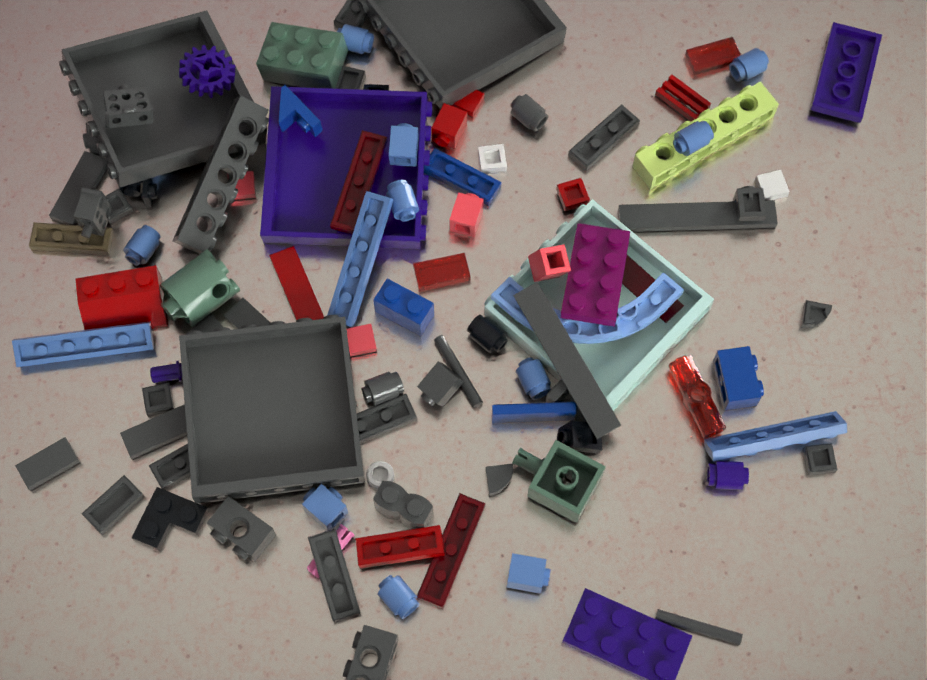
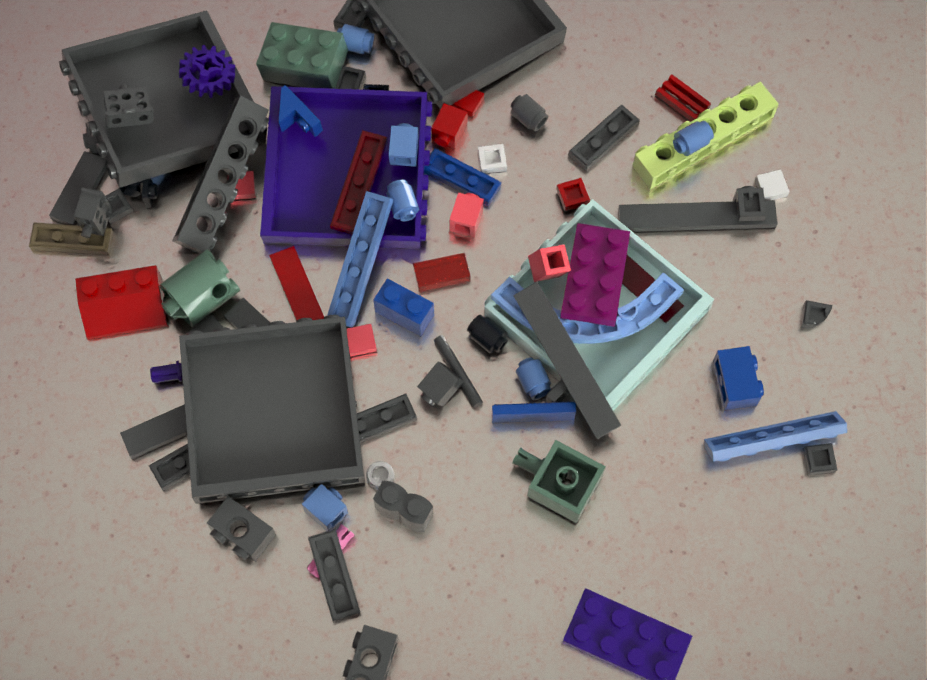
medium blue plate [12,321,154,367] -> none
dark grey tile [15,437,80,491] -> none
dark grey tile [82,475,144,535] -> none
medium blue brick [123,225,161,265] -> none
black plate [131,487,209,551] -> none
dark grey tile [142,382,175,416] -> none
red plate [356,525,445,569] -> none
dark grey brick [361,371,404,406] -> none
medium blue brick [377,575,420,619] -> none
dark red tile [417,493,486,609] -> none
dark grey tile [485,463,513,496] -> none
medium blue brick [507,553,551,594] -> none
black bracket [557,420,602,453] -> none
dark grey bar [655,609,743,645] -> none
clear red piece [668,355,726,439] -> none
clear red tile [685,37,741,75] -> none
dark purple brick [707,461,749,490] -> none
medium blue brick [729,48,769,82] -> none
dark purple plate [811,22,882,123] -> none

